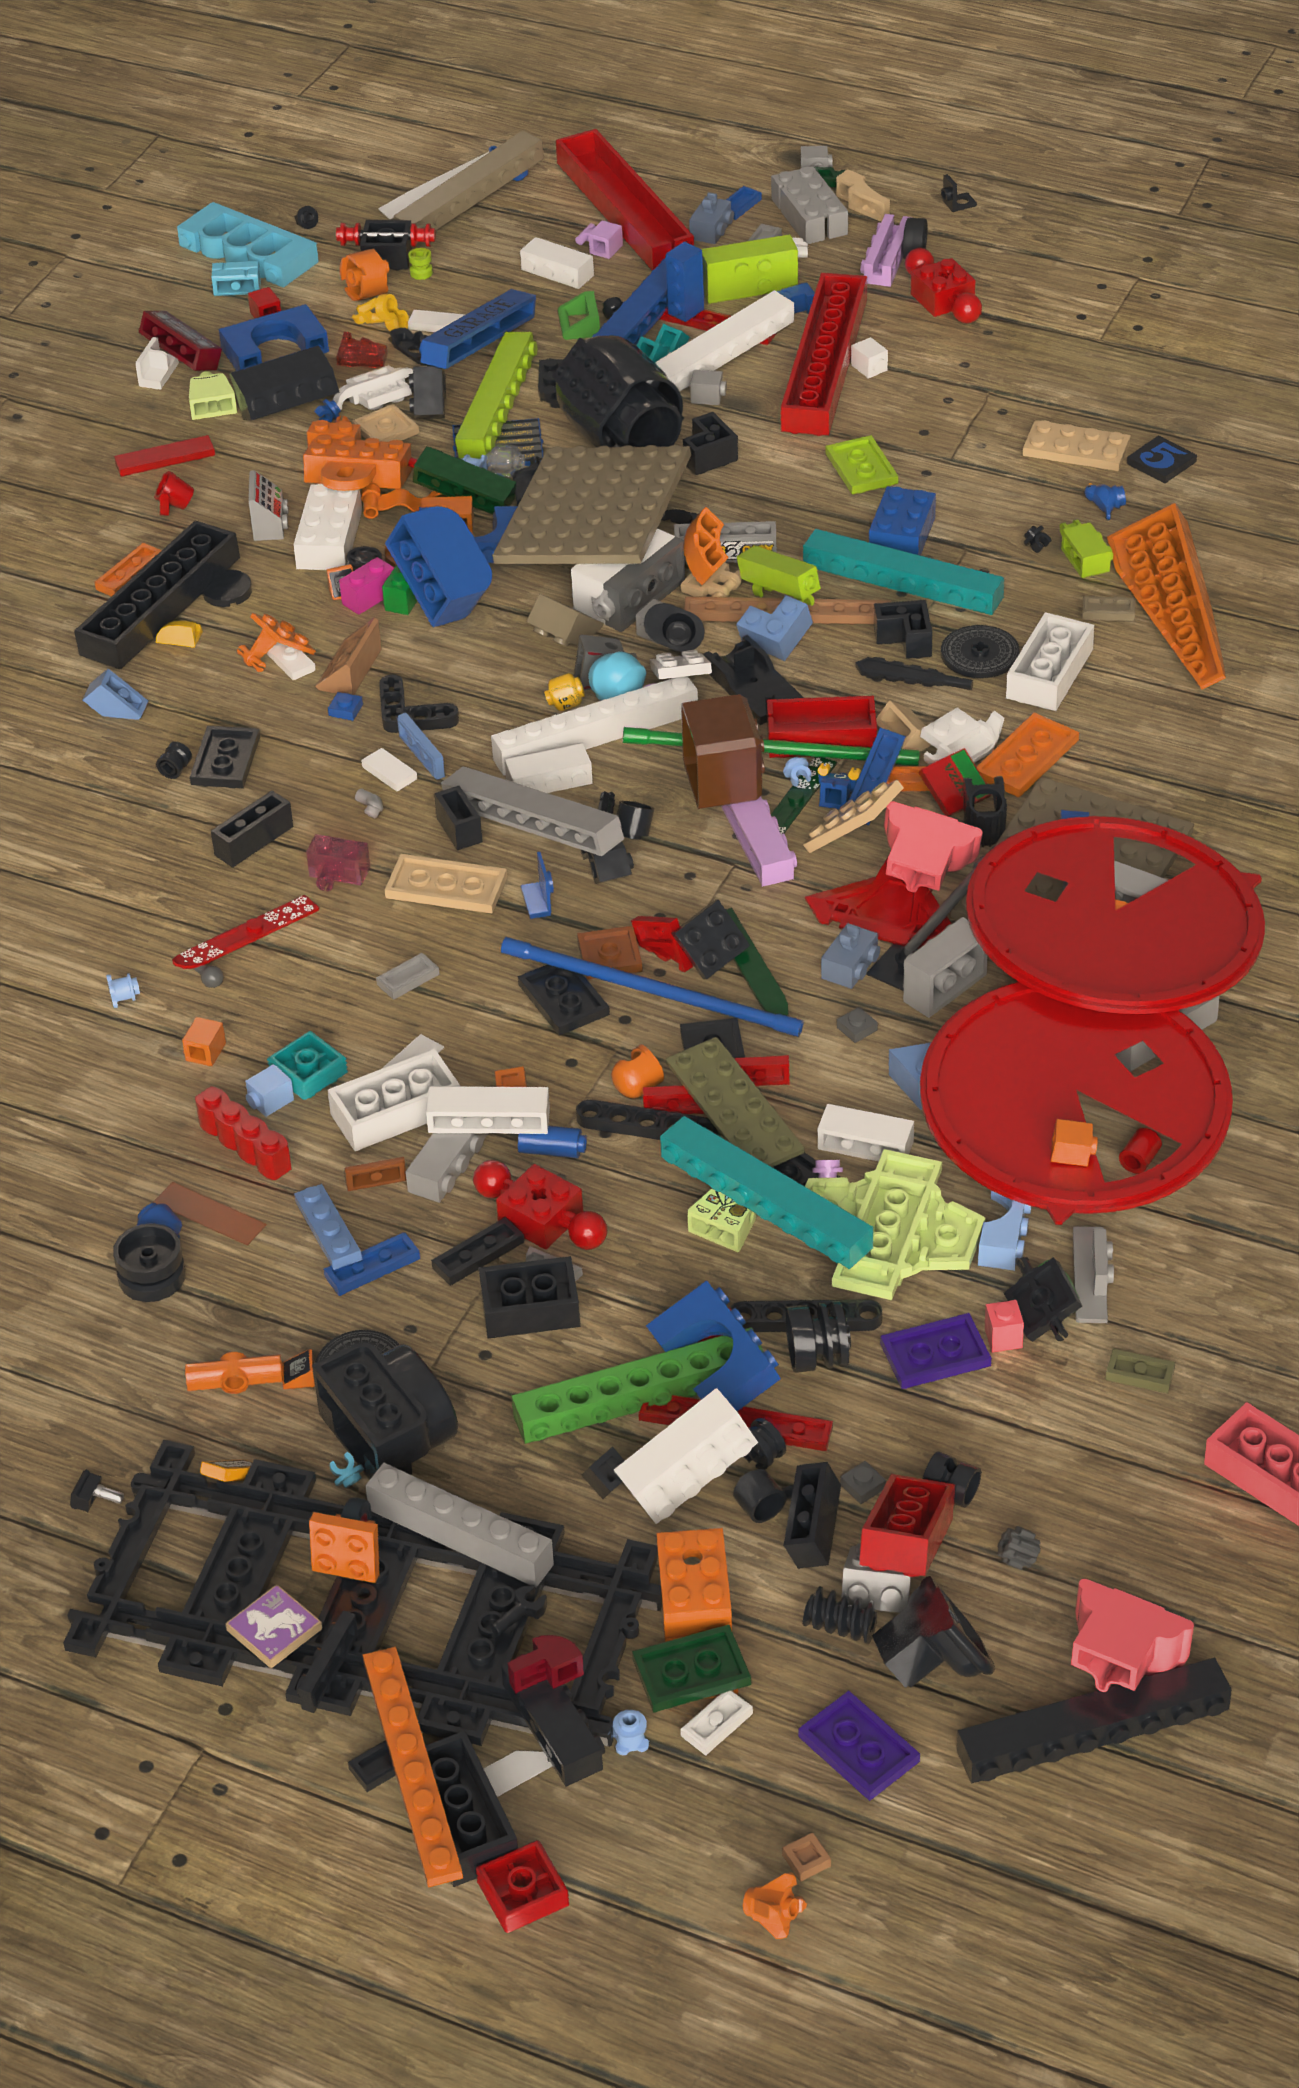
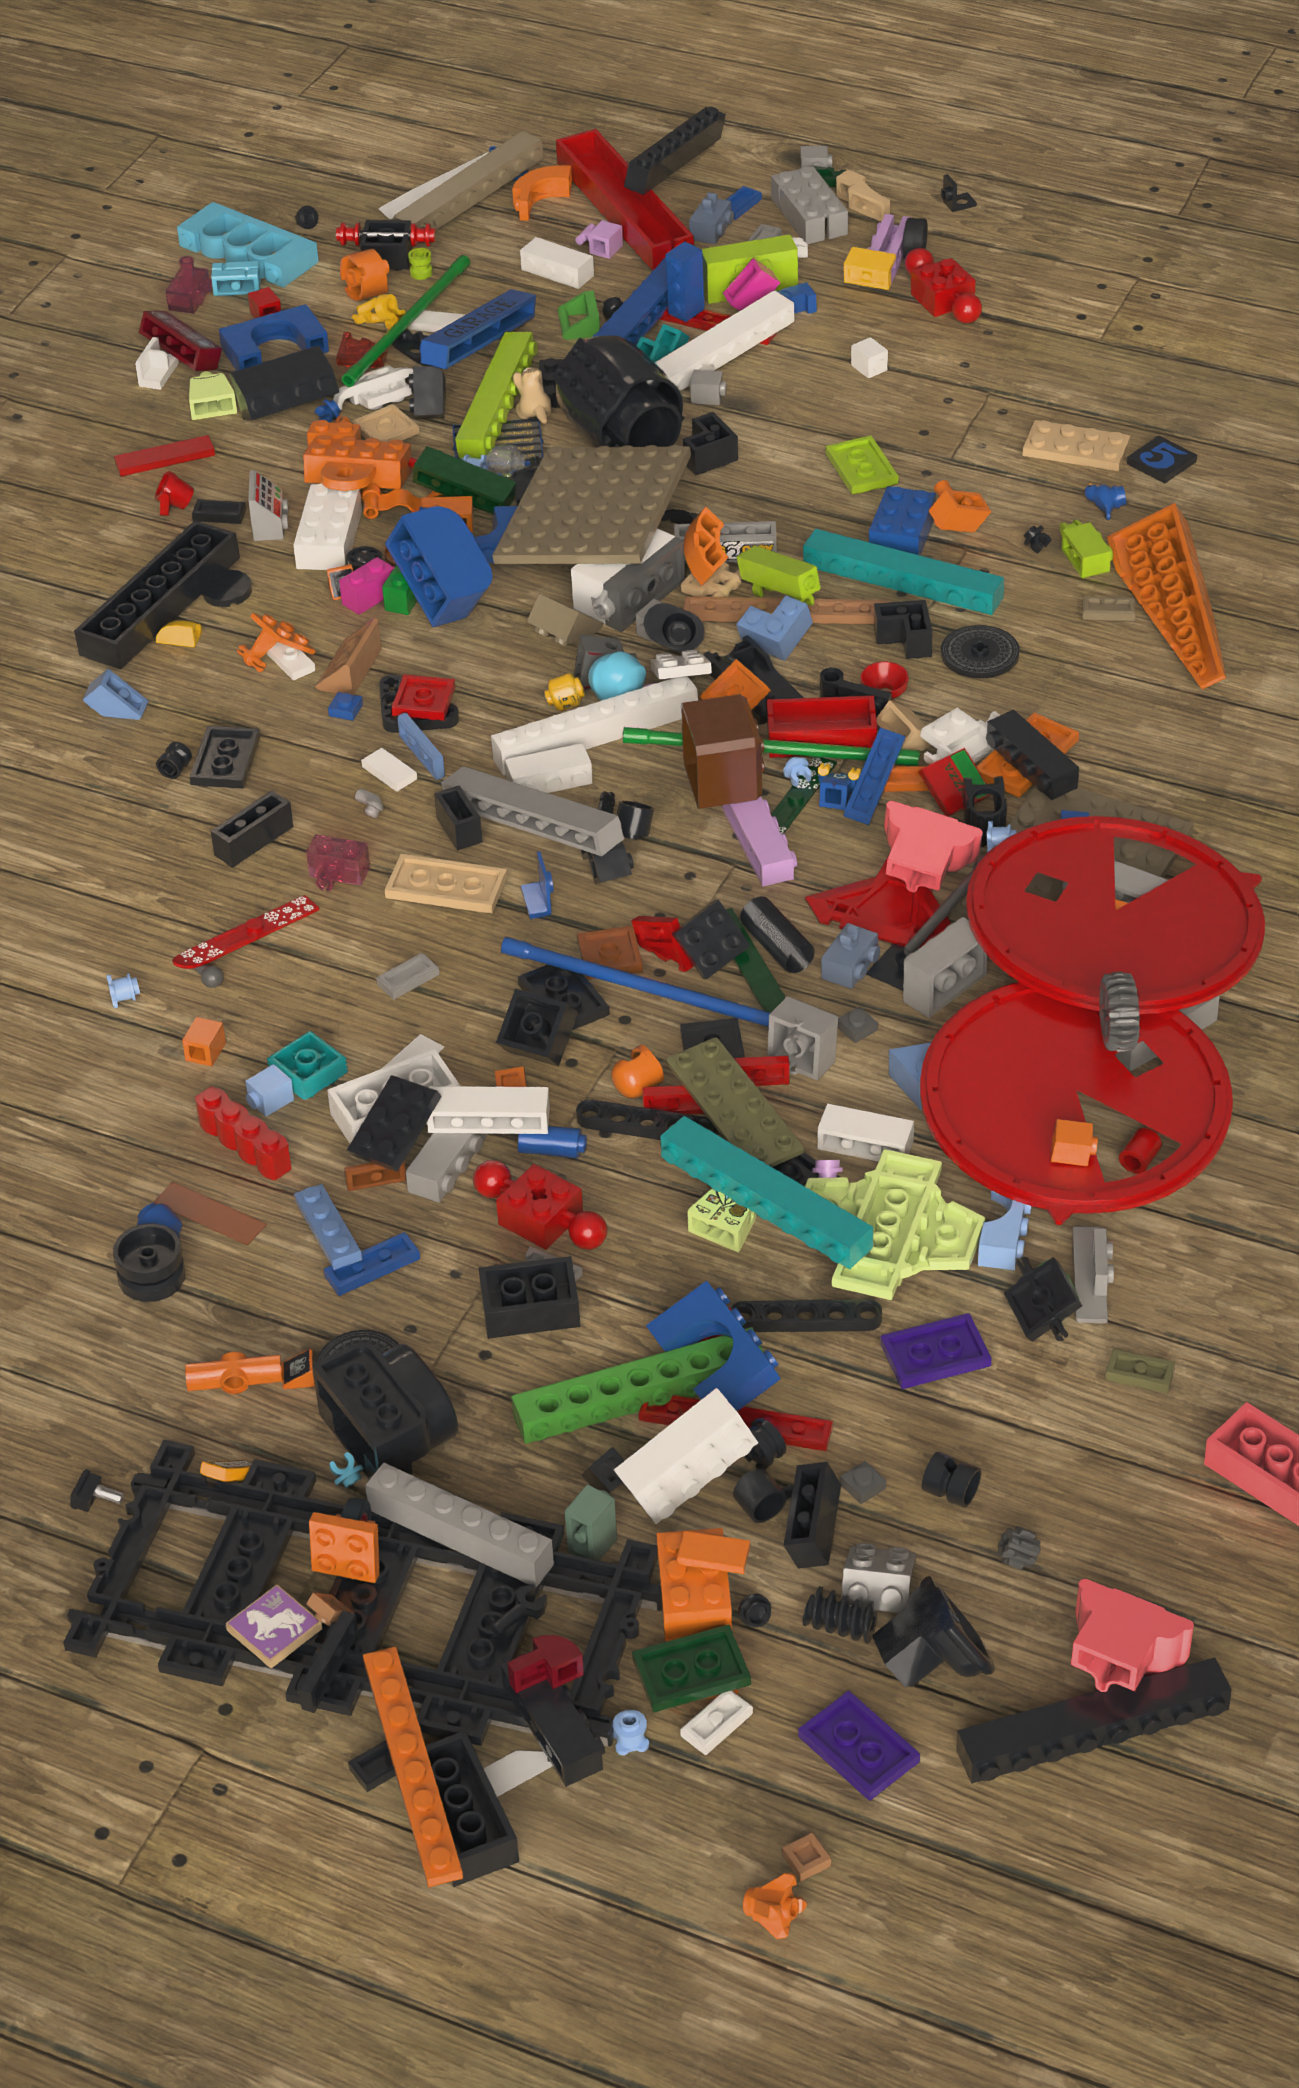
orange plate [95,543,162,596] -> none
black plate [431,1217,524,1286] -> none
red brick [476,1840,569,1933] -> none
red brick [781,272,867,436] -> none
black wheel [785,1301,851,1373] -> none
tan plate [803,779,904,853] -> none
black sword [855,657,973,690] -> none
red brick [859,1474,955,1577] -> none
coral brick [985,1300,1024,1352] -> none
white brick [1006,612,1094,711] -> none
none -> clear pink brick [166,256,212,314]
none -> black tile [192,499,246,524]
none -> medium nougat plate [306,1593,354,1625]
none -> green piece [341,255,470,387]
none -> black plate [347,1075,442,1172]
none -> red plate [392,674,456,721]
none -> black brick [496,988,578,1067]
none -> orange arch [512,165,572,221]
none -> tan animal [513,368,551,424]
none -> sand green brick [565,1484,617,1561]
none -> black brick [624,107,726,195]
none -> orange tile [677,1531,750,1574]
none -> orange plate [699,659,771,710]
none -> dark pink brick [723,258,780,311]
none -> black plate [738,1593,771,1627]
none -> black piece [740,896,815,973]
none -> light grey brick [767,996,838,1081]
none -> black plate [820,667,892,717]
none -> yellow panel [844,247,896,290]
none -> red piece [860,661,909,700]
none -> orange brick [929,480,992,533]
none -> black brick [986,710,1079,800]
none -> light blue brick [987,821,1017,853]
none -> dark grey gear [1099,971,1140,1052]

